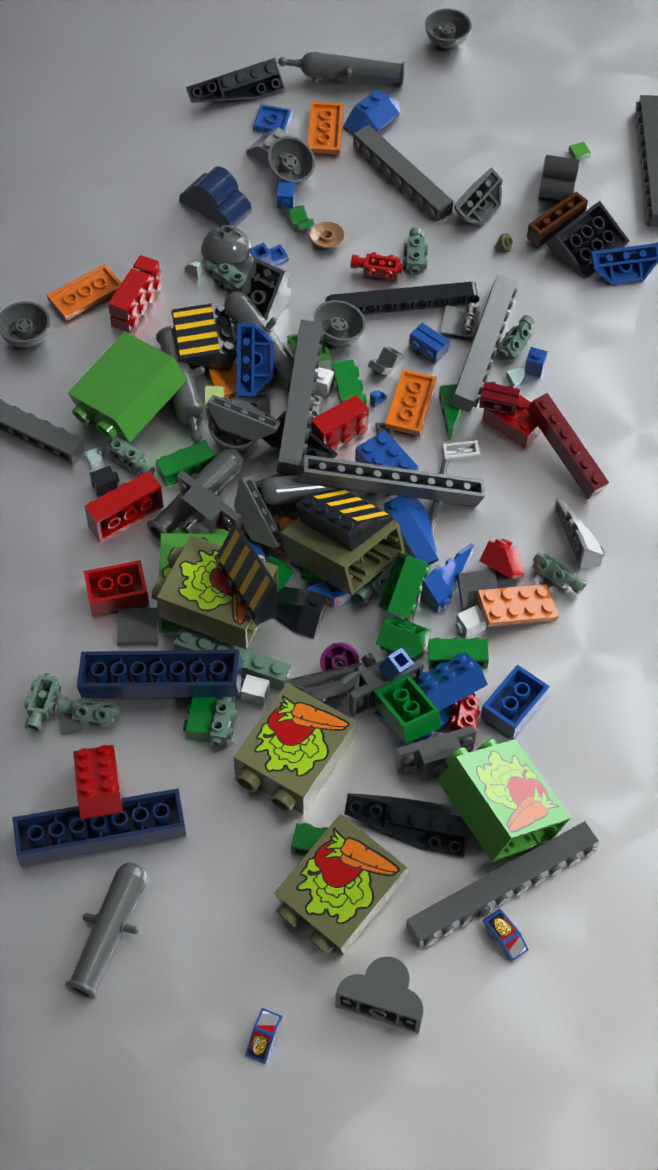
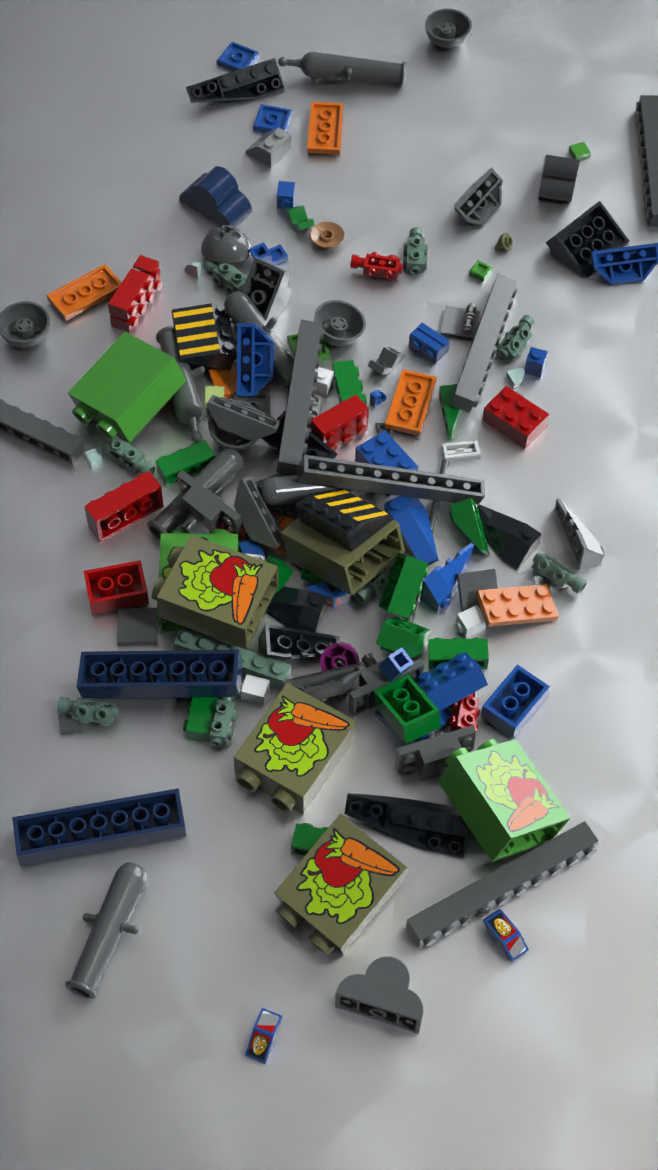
sand green brick [24,673,61,732] -> none
red brick [73,744,123,819] -> none
black brick [89,466,120,497] -> none
black slope [215,523,278,626] -> none
dark grey piece [267,136,315,184] -> none
black beam [325,282,480,315] -> none
blue wedge [343,90,400,135] -> none
dark grey brick [353,125,454,222] -> none
dark red brick [479,382,520,415] -> none
red slope [479,538,525,579] -> none
reddish brown brick [527,191,588,248] -> none
dark red brick [527,393,610,499] -> none
none -> blue tile [216,42,259,71]
none -> black wedge [258,624,340,660]
none -> green slope [449,498,490,555]
none -> bright green tile [469,260,492,282]
none -> black wedge [477,504,542,570]

